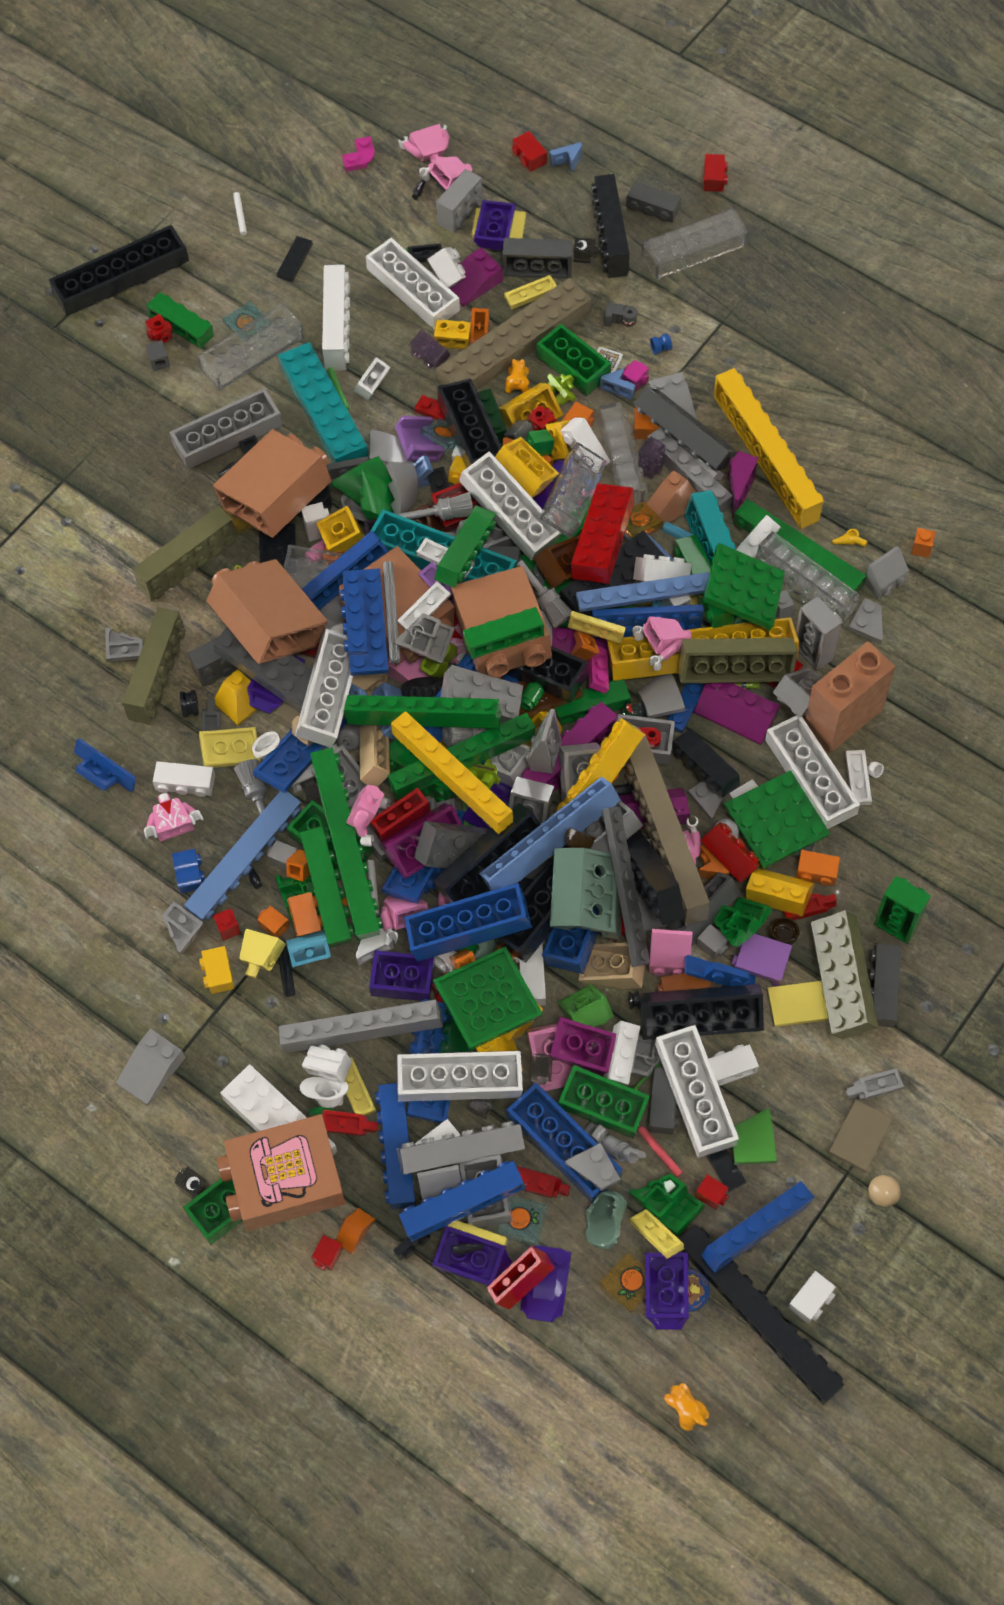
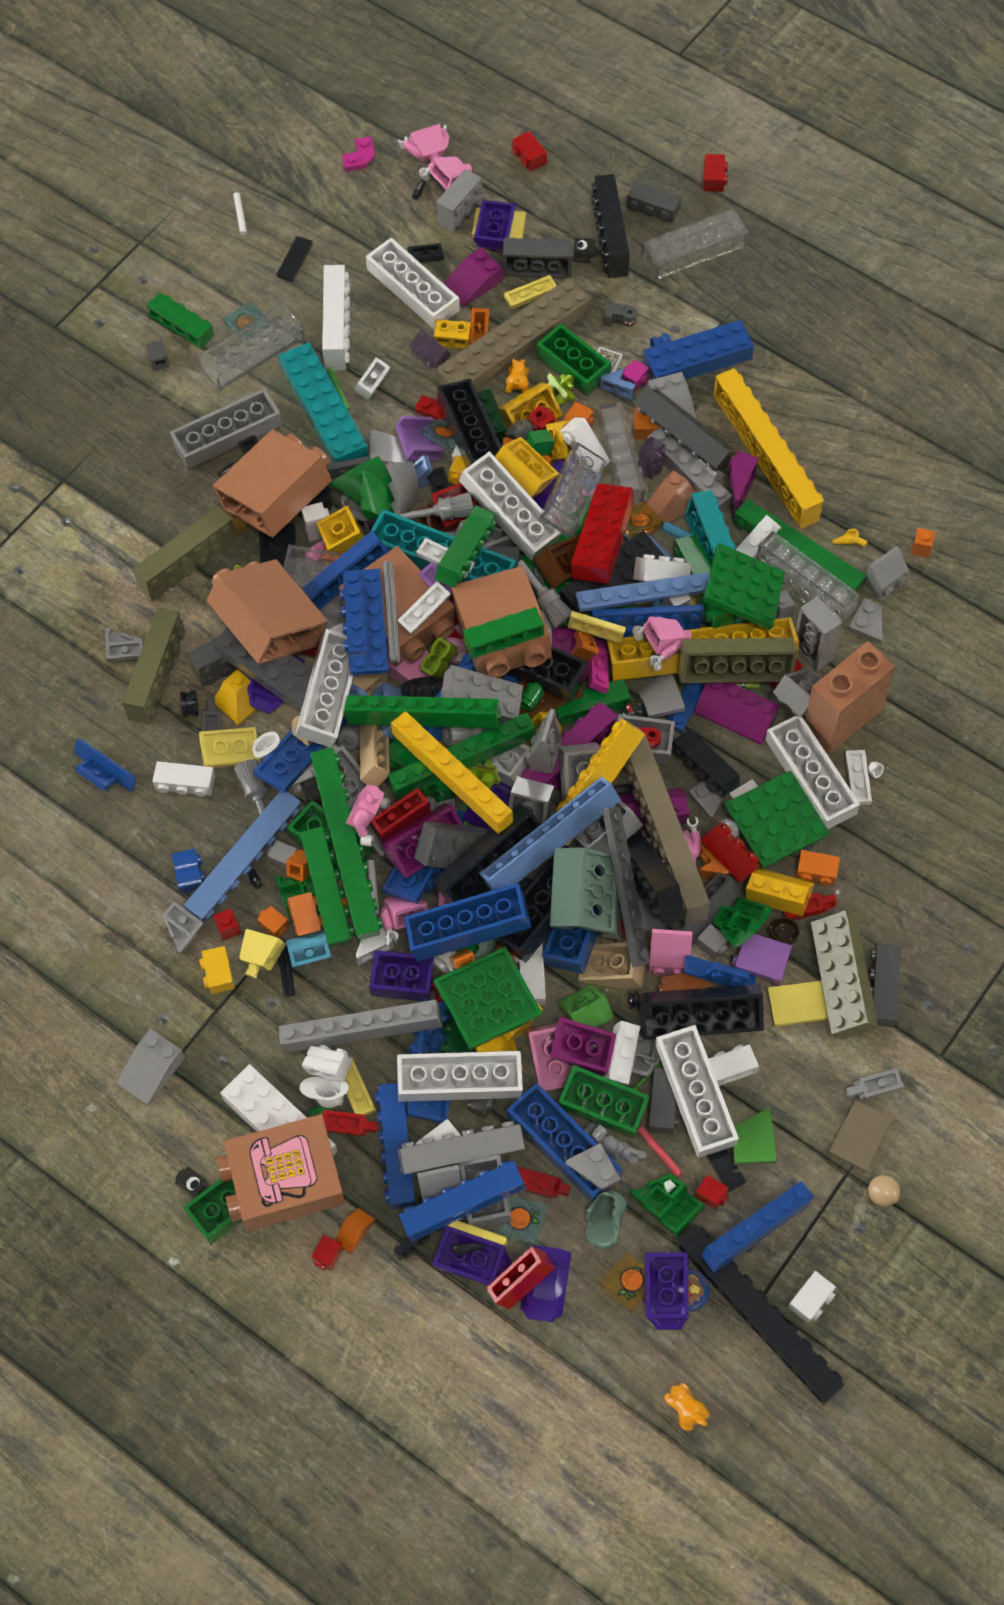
black brick [48,224,189,316] -> none
bright pink torso [144,793,204,841] -> none
red brick [145,314,173,343] -> none
light grey slope [394,613,455,664] -> none
white brick [427,247,466,288] -> none
clear smoke brick [529,1053,553,1085] -> none
medium blue slope [550,142,582,172] -> none
dark brown hair [565,827,595,849] -> none
light yellow tile [629,1209,684,1259] -> none
green brick [873,876,931,945] -> none
none -> blue brick [643,320,754,380]

